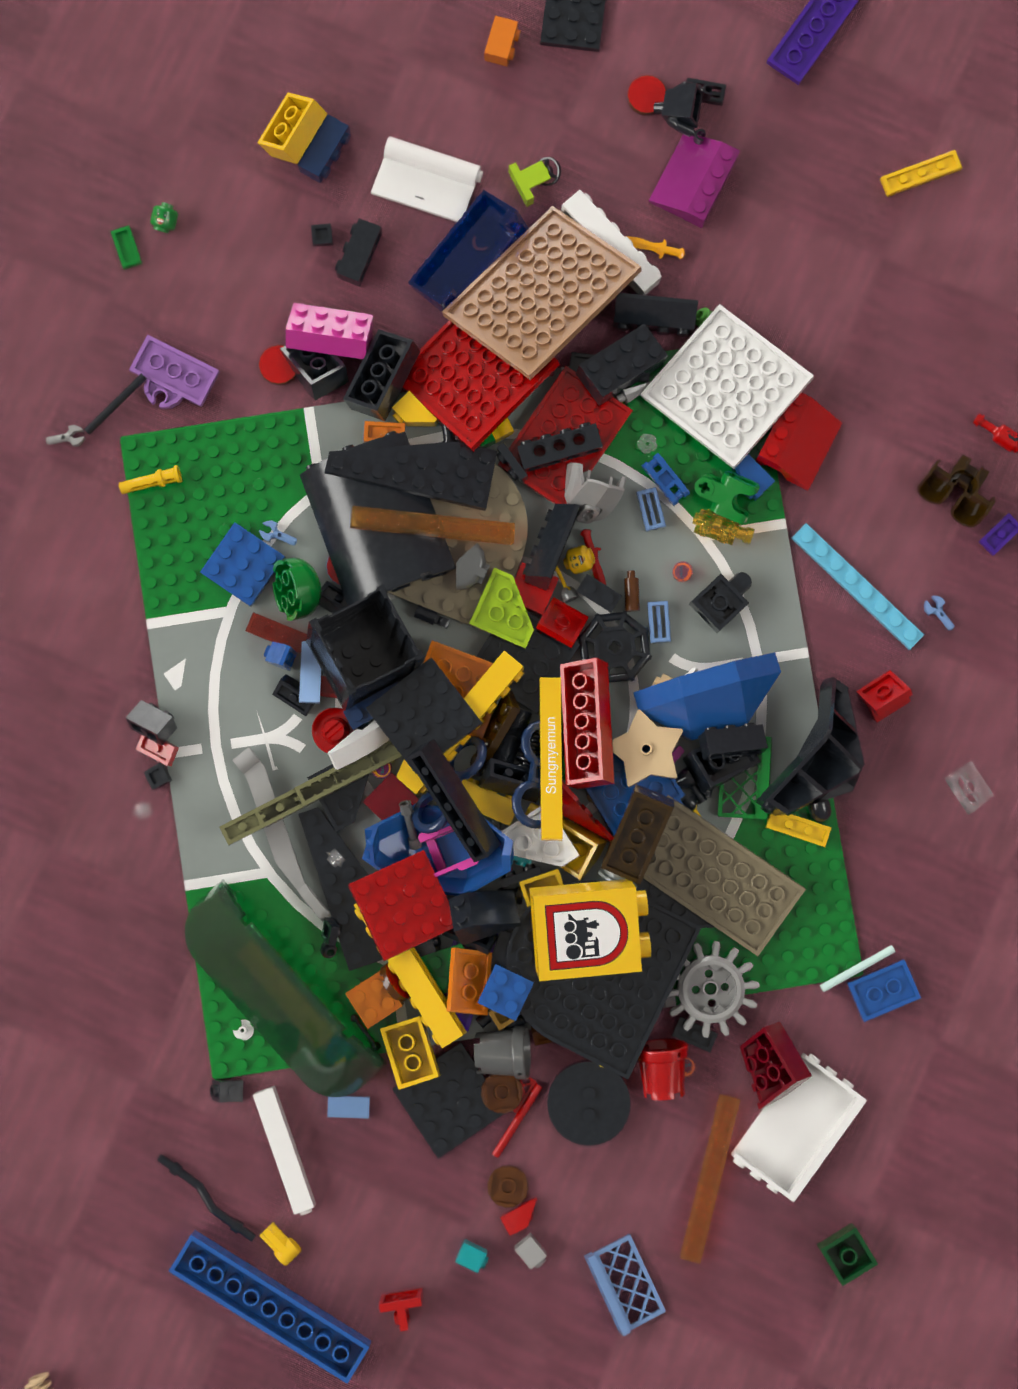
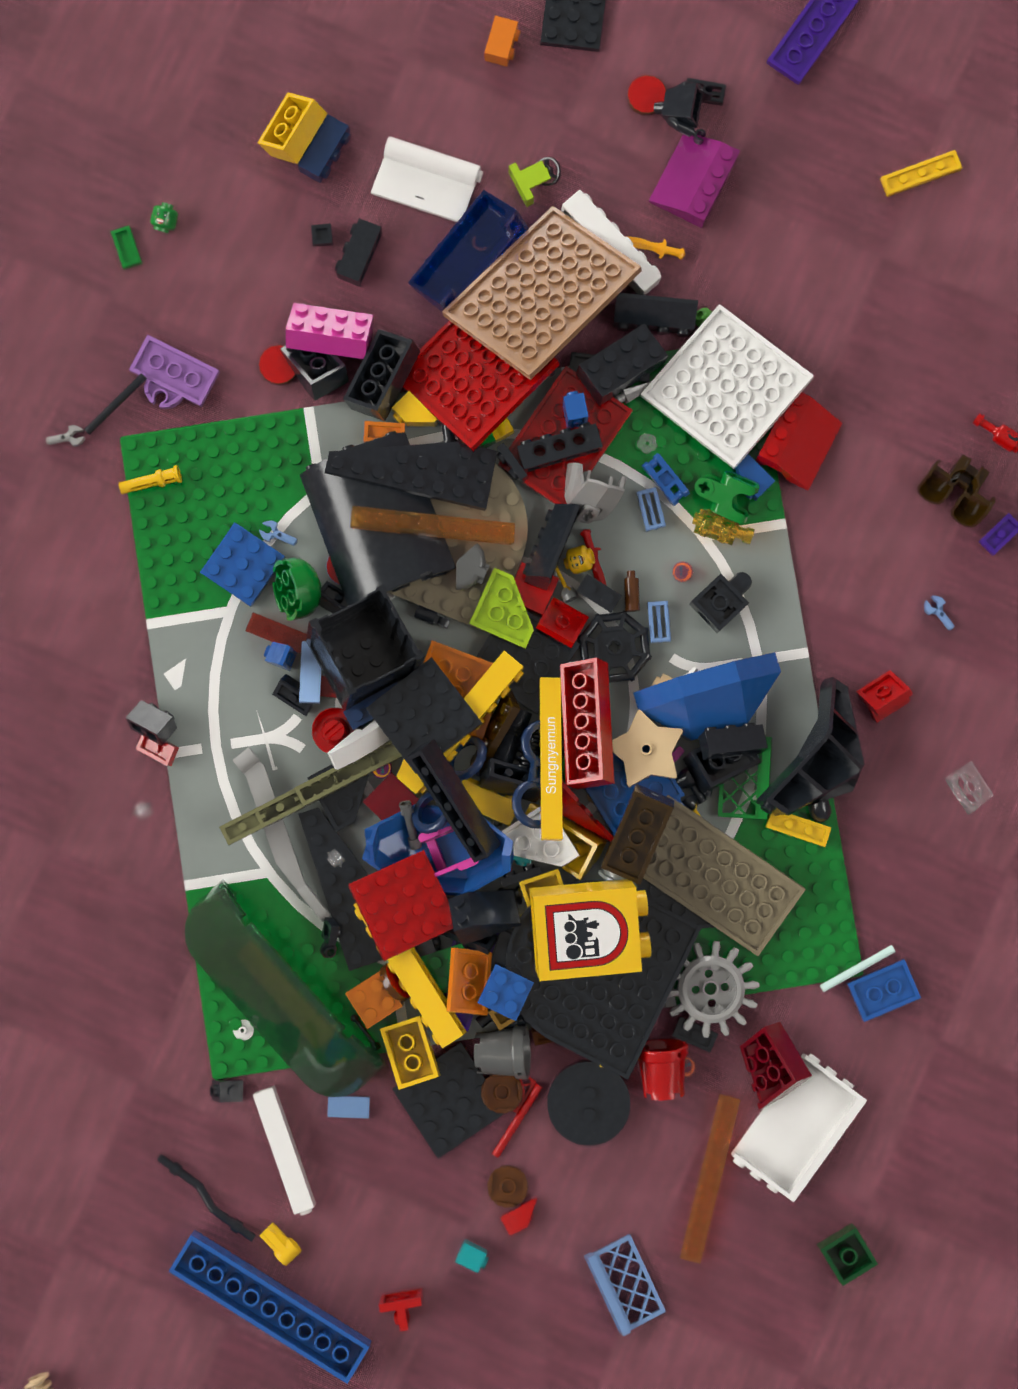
black plate [143,763,172,790] -> none
light grey brick [515,1232,547,1270] -> none
medium azure plate [791,523,924,650] -> none
none -> blue brick [562,391,589,429]

